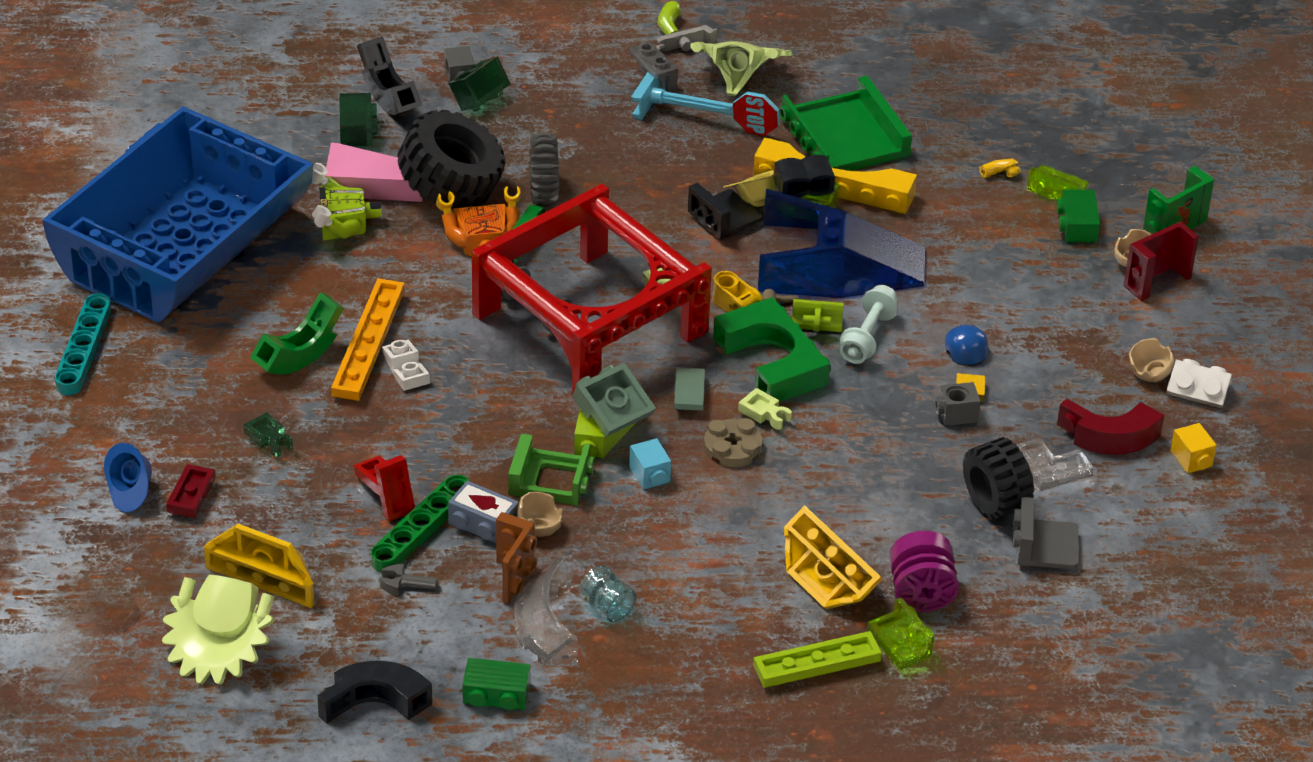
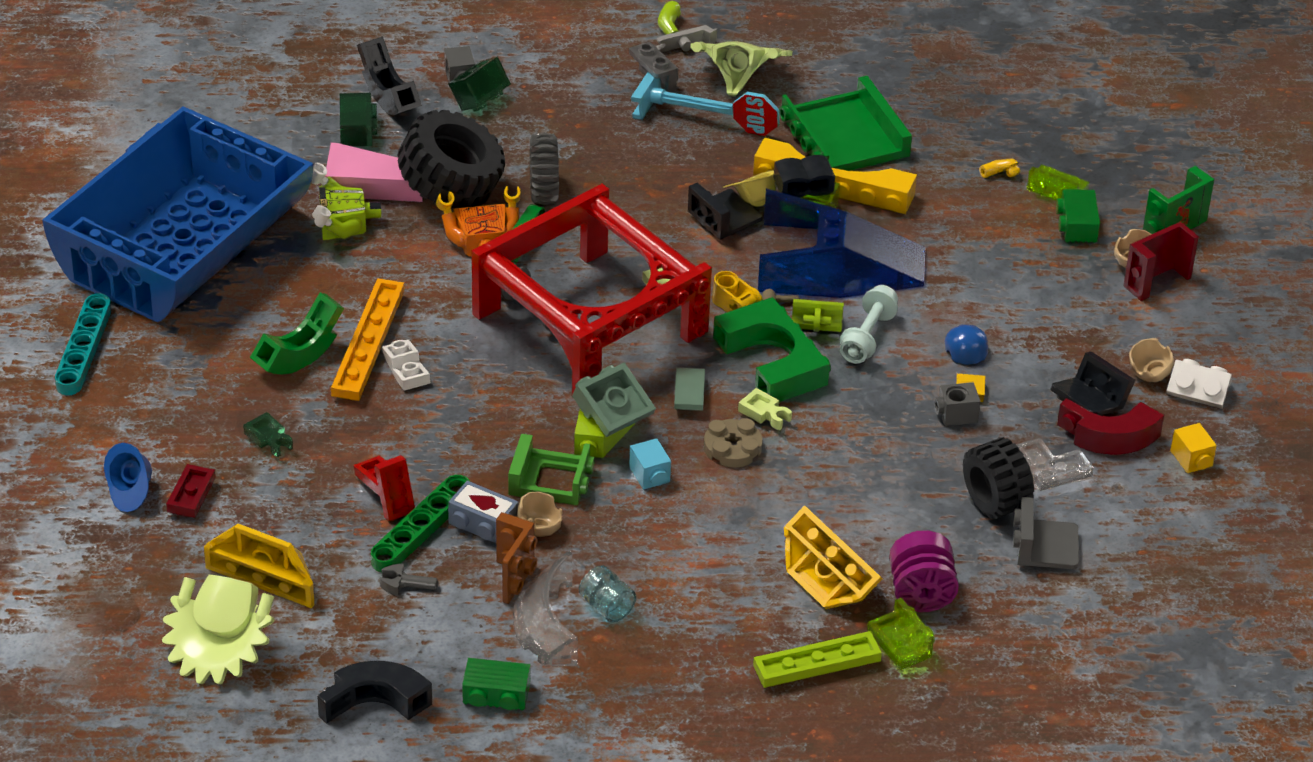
none -> black bracket [1050,351,1135,415]

